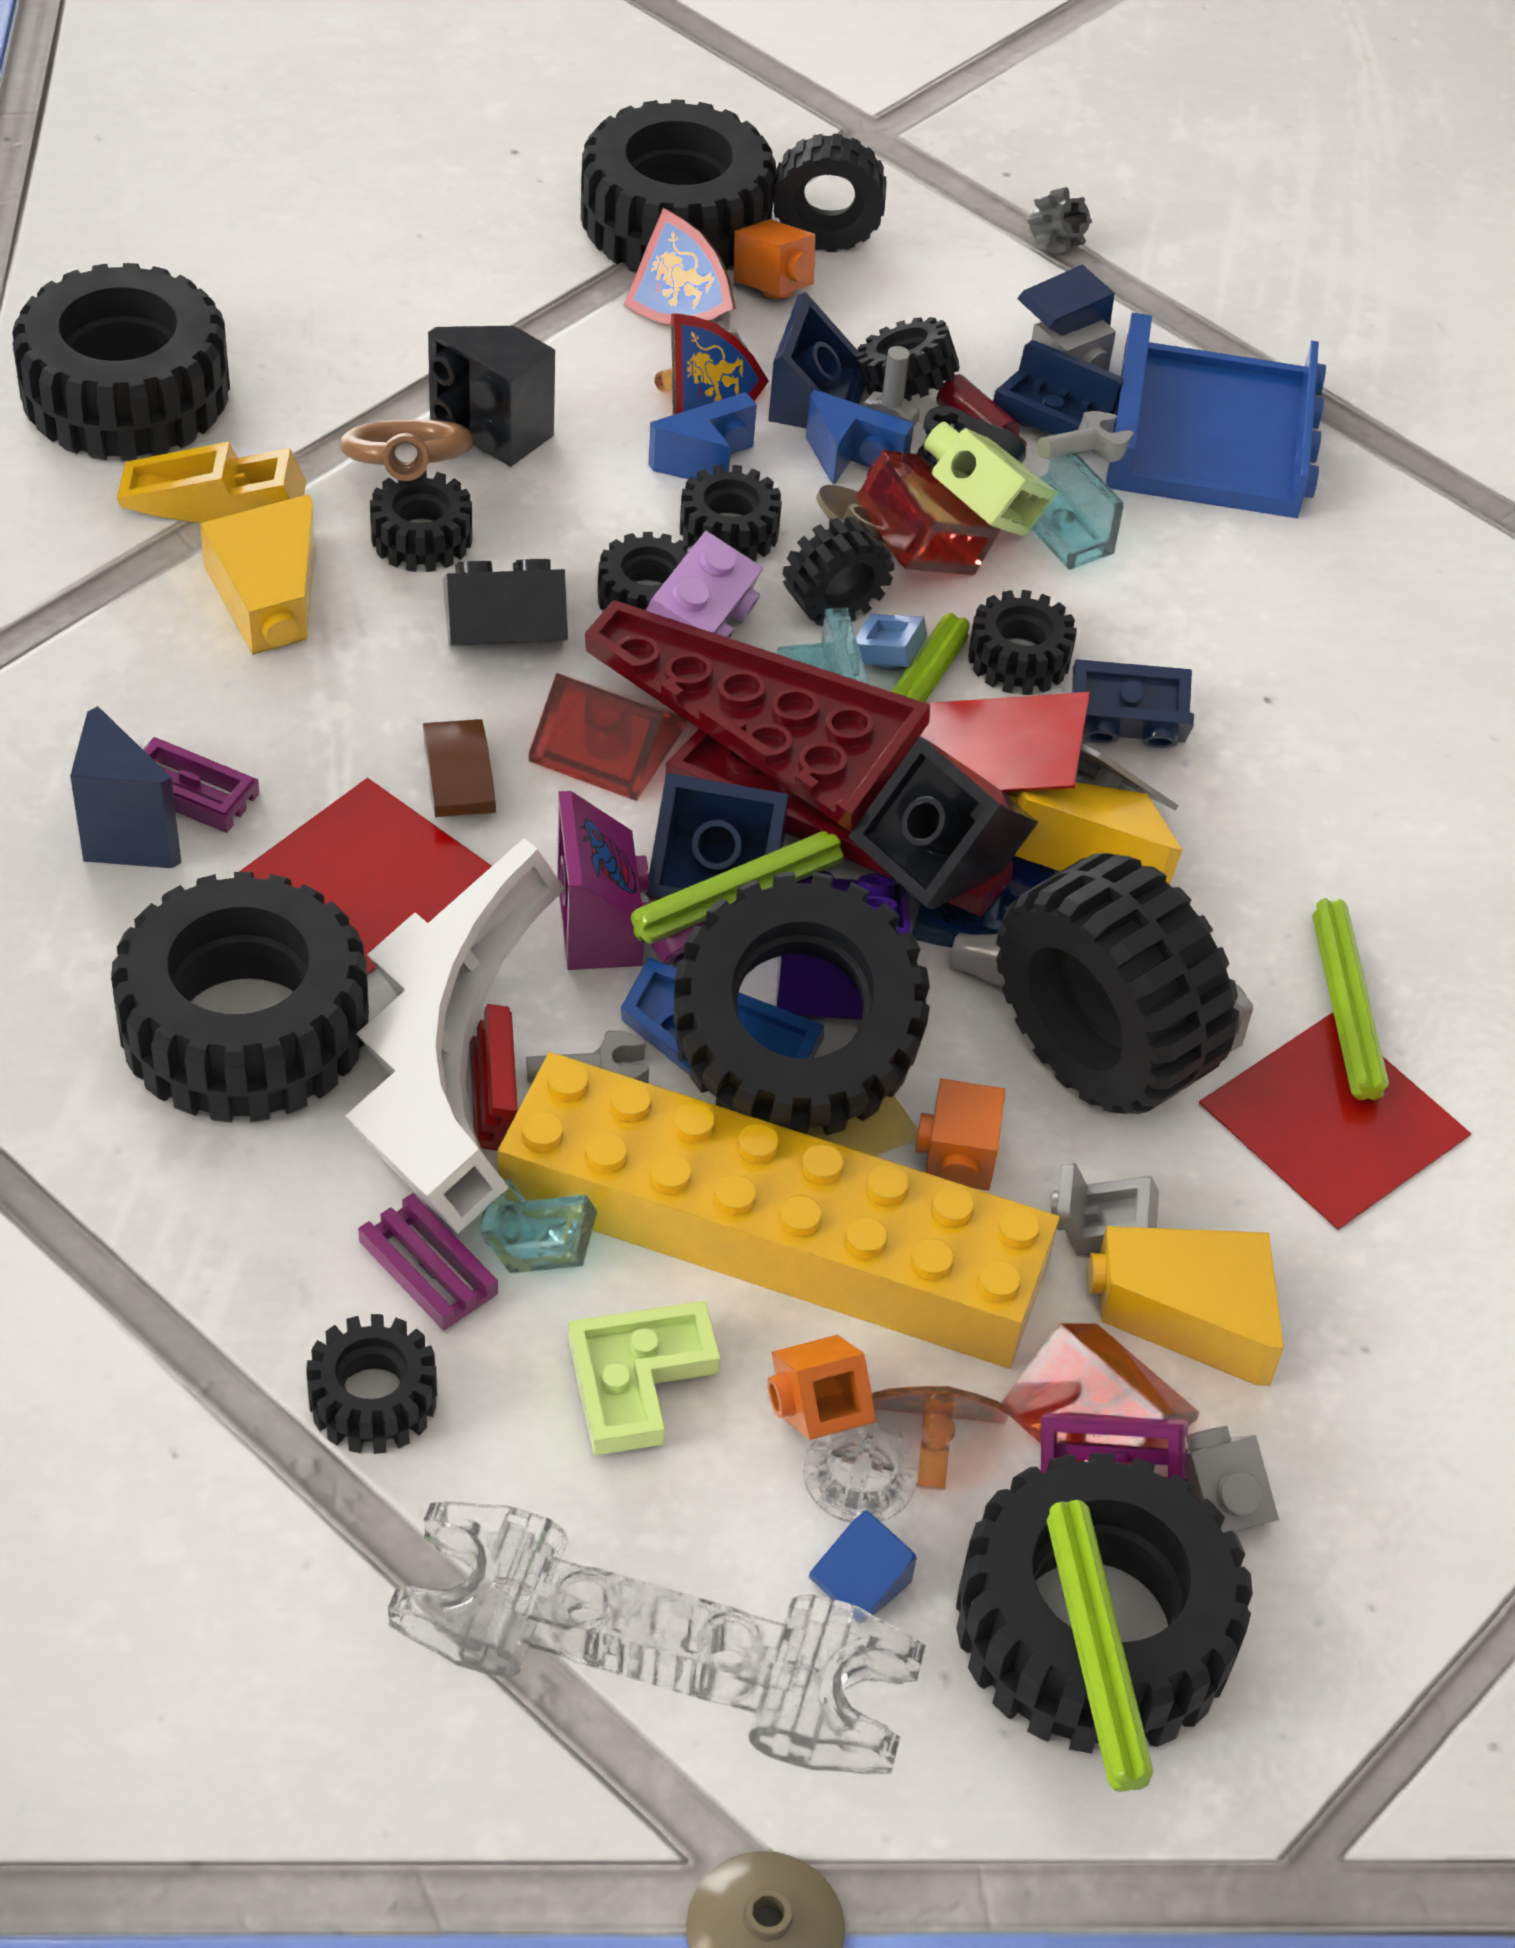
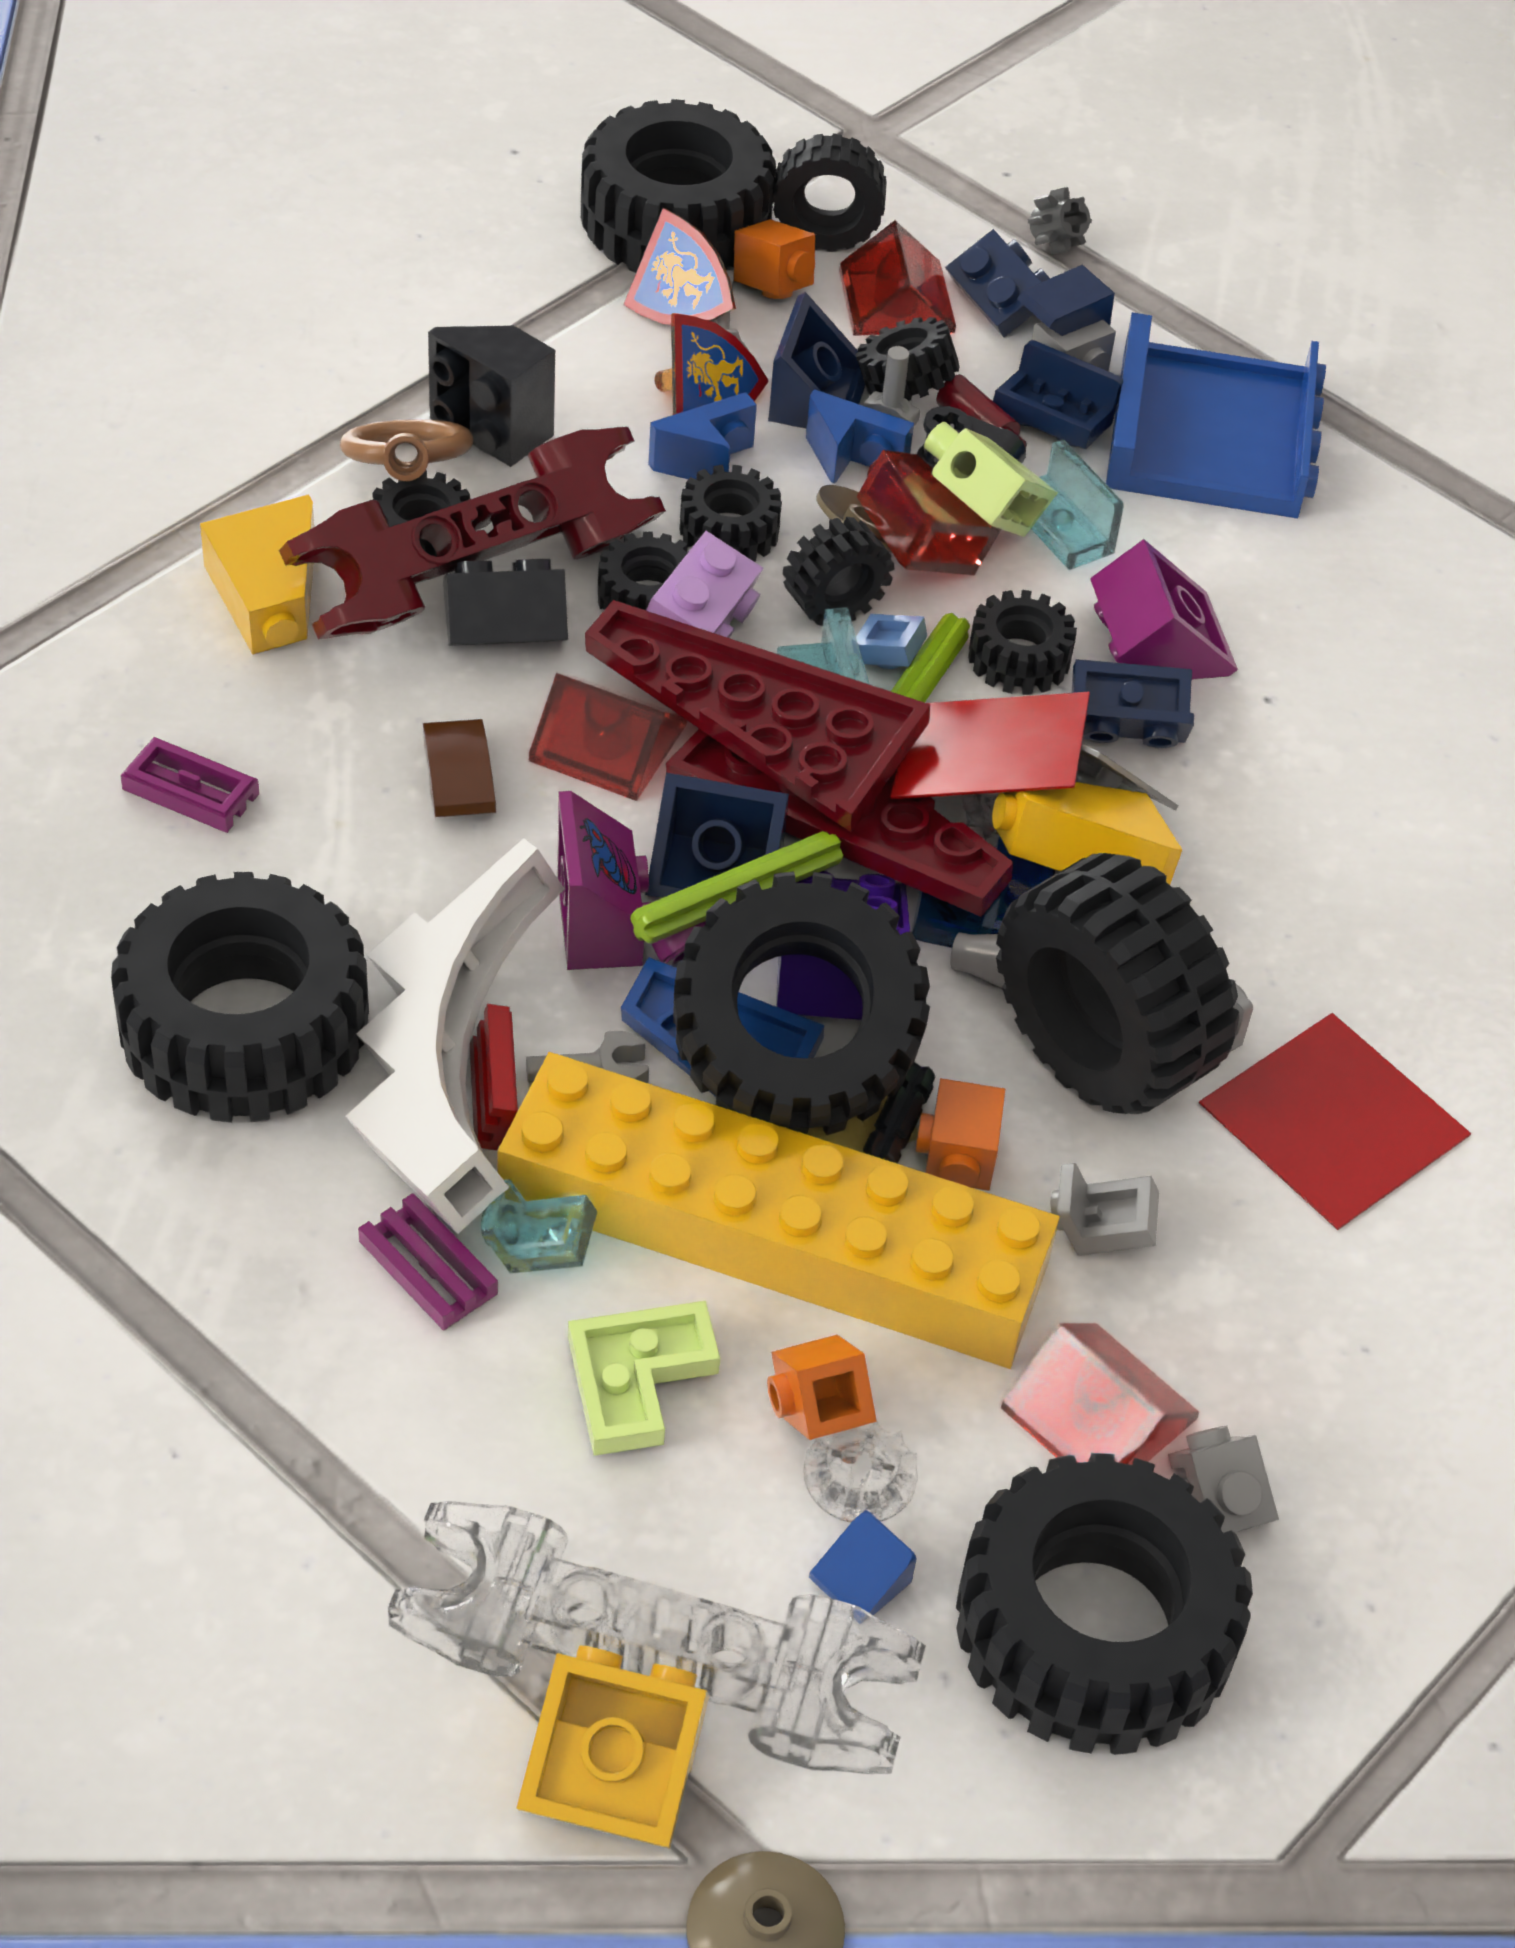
black tyre [12,263,230,461] -> none
dark blue slope [70,706,181,868] -> none
yellow slope [116,441,307,523] -> none
red piece [239,777,492,976] -> none
black tyre [306,1314,437,1454] -> none
black slope [848,736,1038,910] -> none
clear orange shield [872,1386,1009,1490] -> none
light grey bar [1037,411,1134,462] -> none
magenta tile [1040,1412,1188,1481] -> none
lime axle [1047,1500,1154,1792] -> none
yellow slope [1087,1226,1284,1386] -> none
lime axle [1312,898,1389,1101] -> none
none -> dark red piece [279,427,666,640]
none -> yellow plate [516,1645,709,1849]
none -> clear red slope [839,220,956,336]
none -> black axle [863,1062,936,1164]
none -> dark blue bracket [945,229,1050,338]
none -> magenta slope [1090,539,1238,680]

